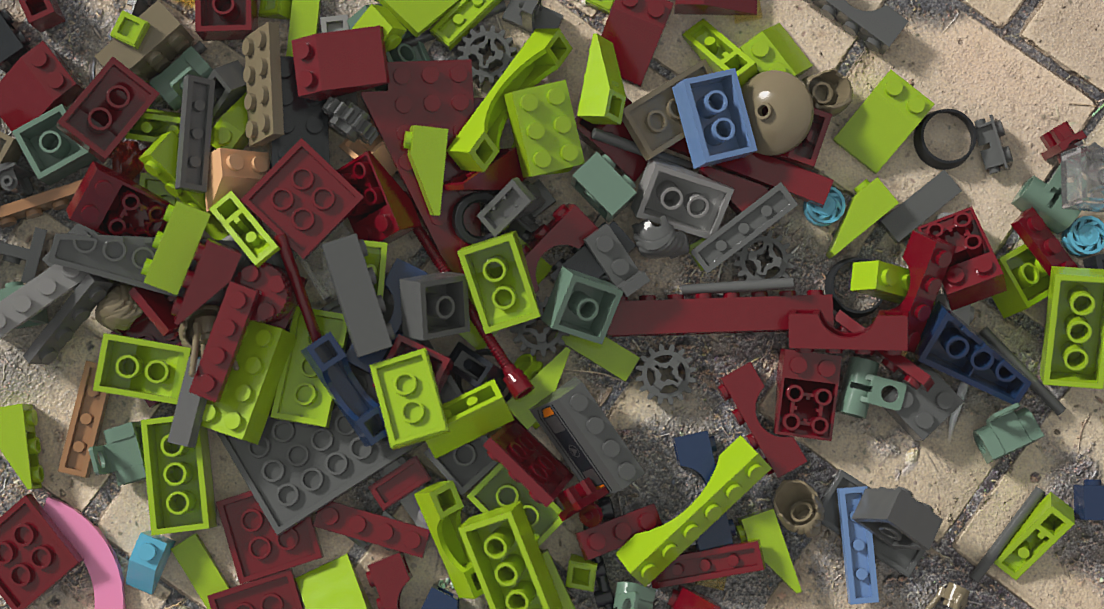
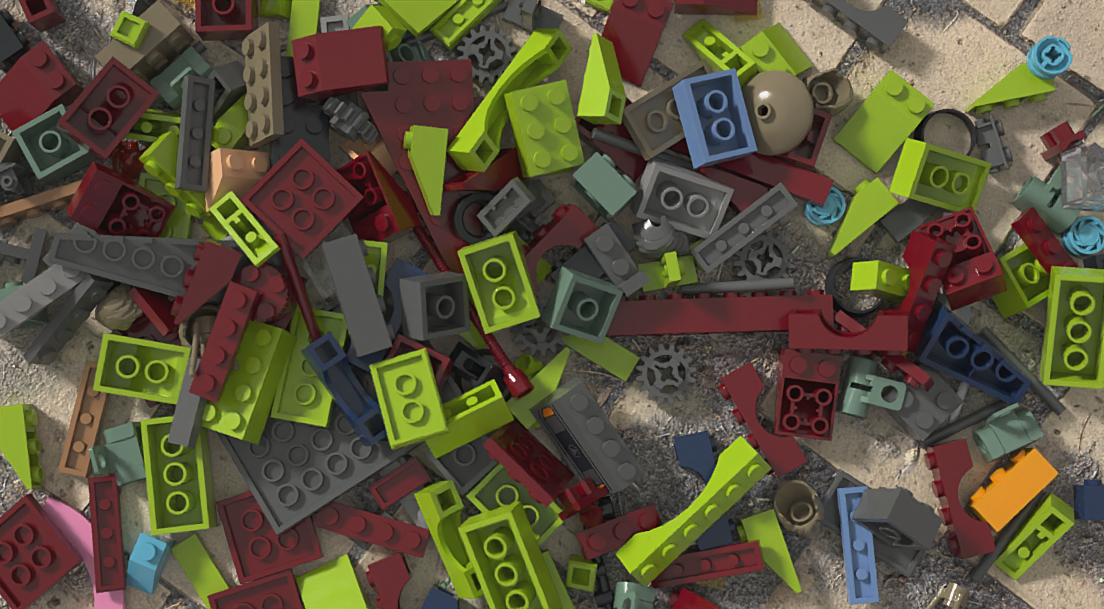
lime brick [140,200,211,295] -> none
none -> dark red tile [88,475,127,593]
none -> lime bracket [637,251,698,293]
none -> lime slope [889,138,992,212]
none -> dark grey bar [918,397,1024,449]
none -> dark red arch [924,439,996,559]
none -> light orange brick [965,448,1059,532]
none -> lime slope [966,62,1056,115]
none -> medium azure wheel [1026,35,1073,80]

